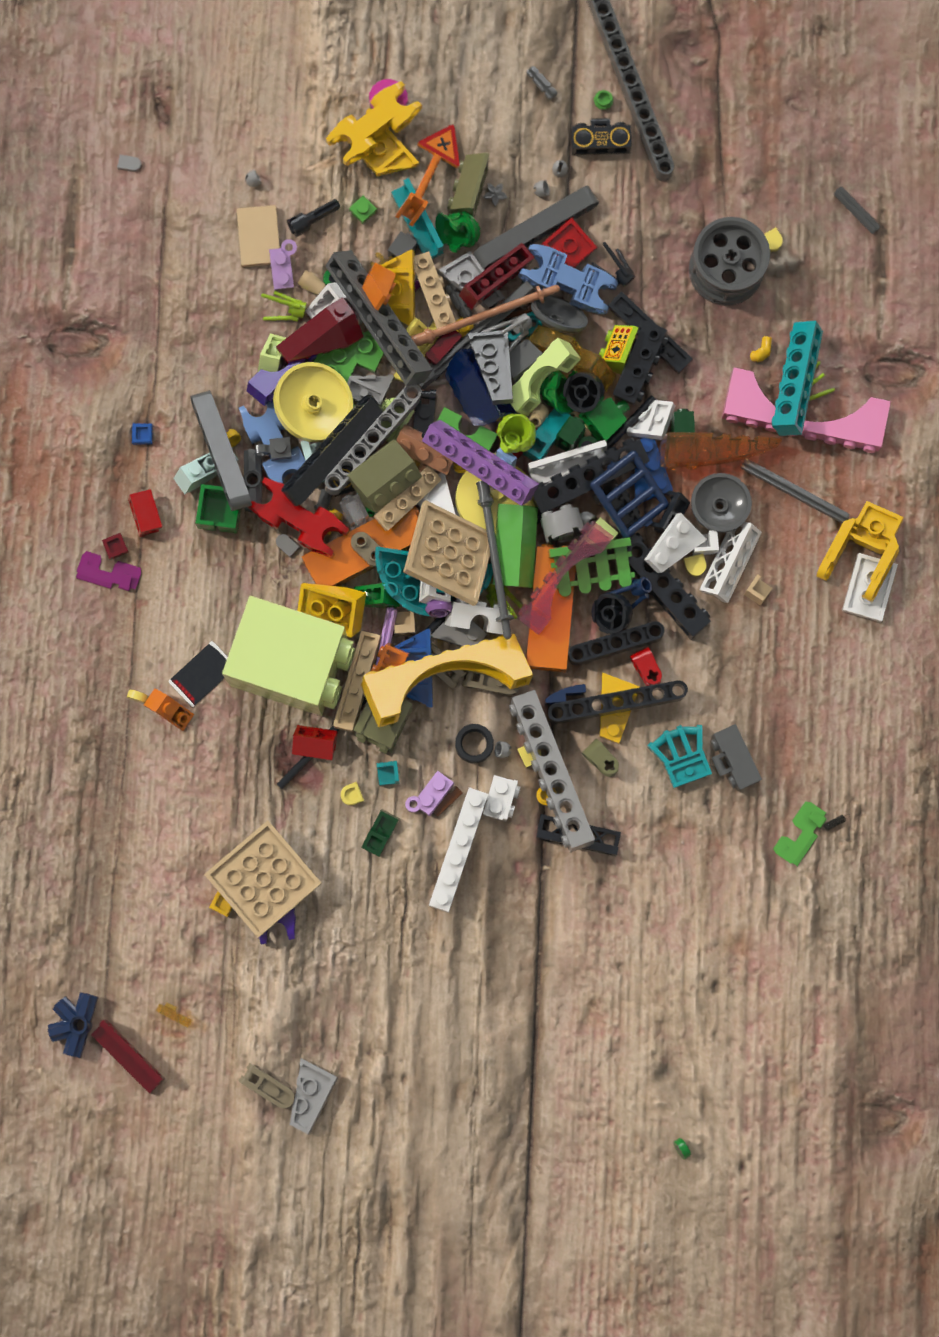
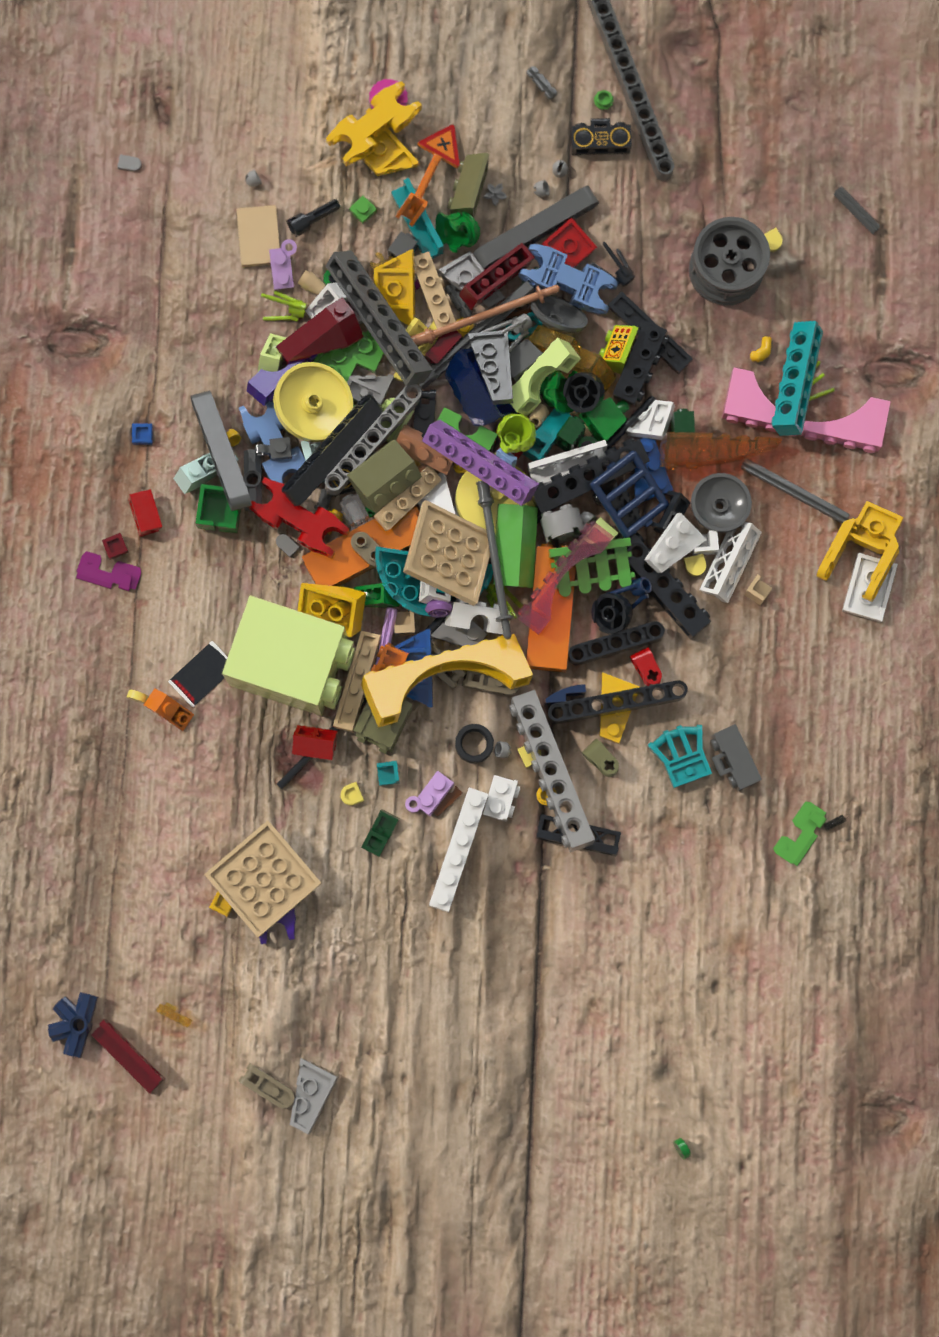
orange slope [362,262,396,310] -> none

